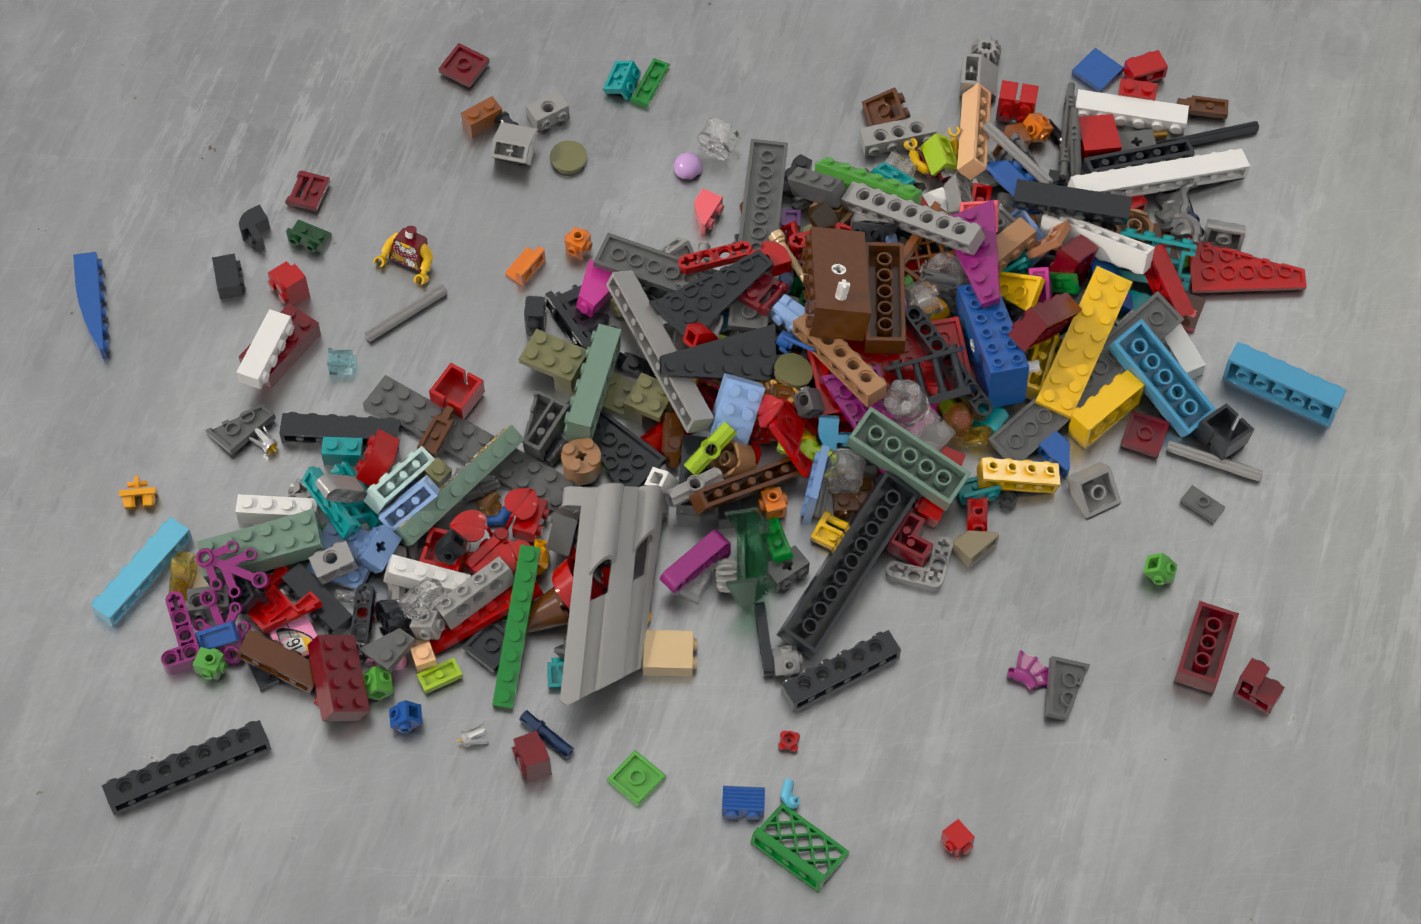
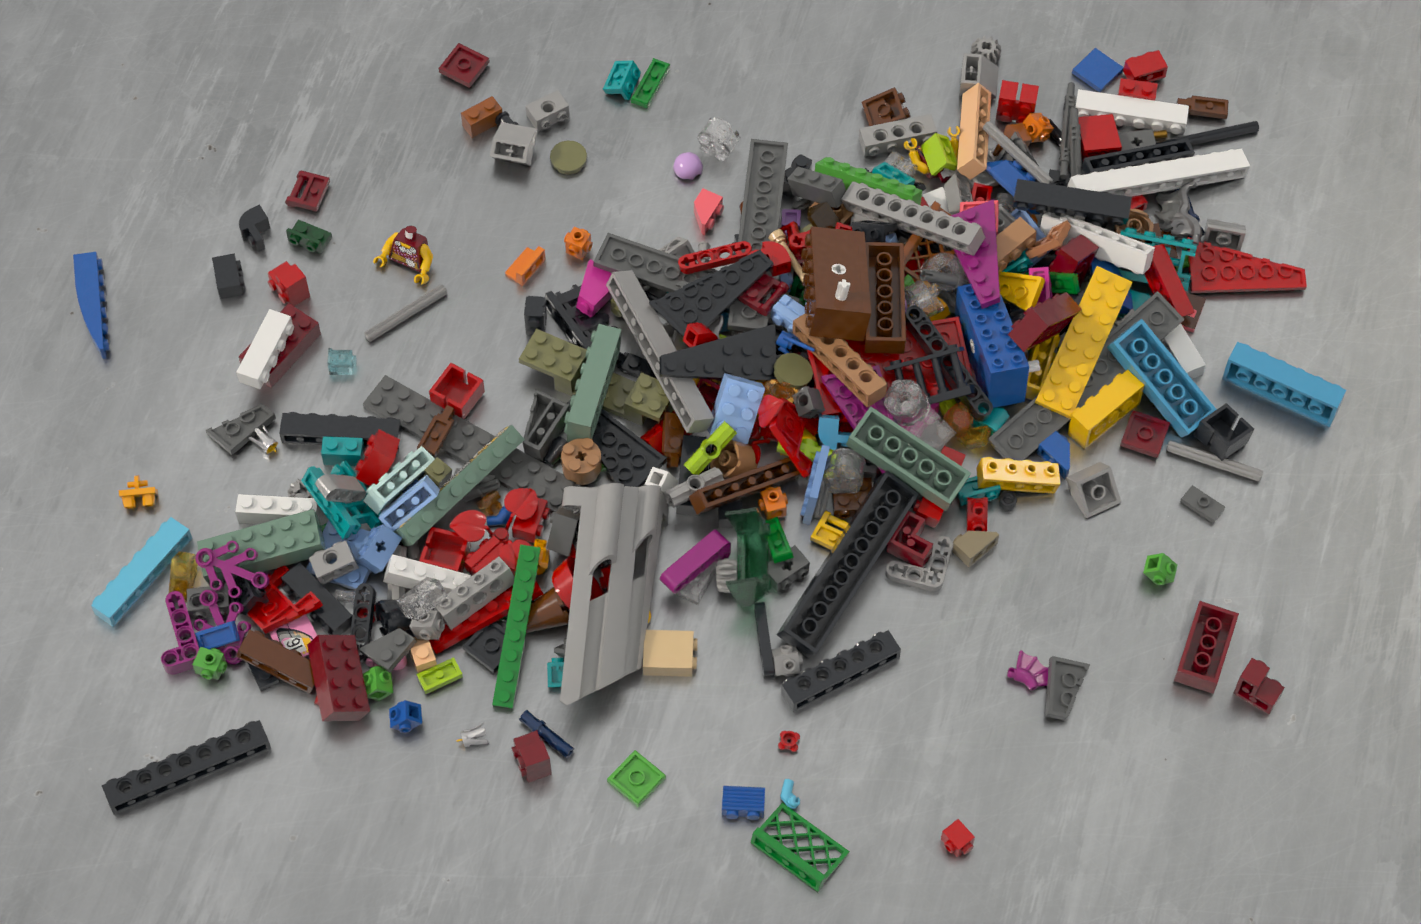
black brick [434,529,467,566] -> none

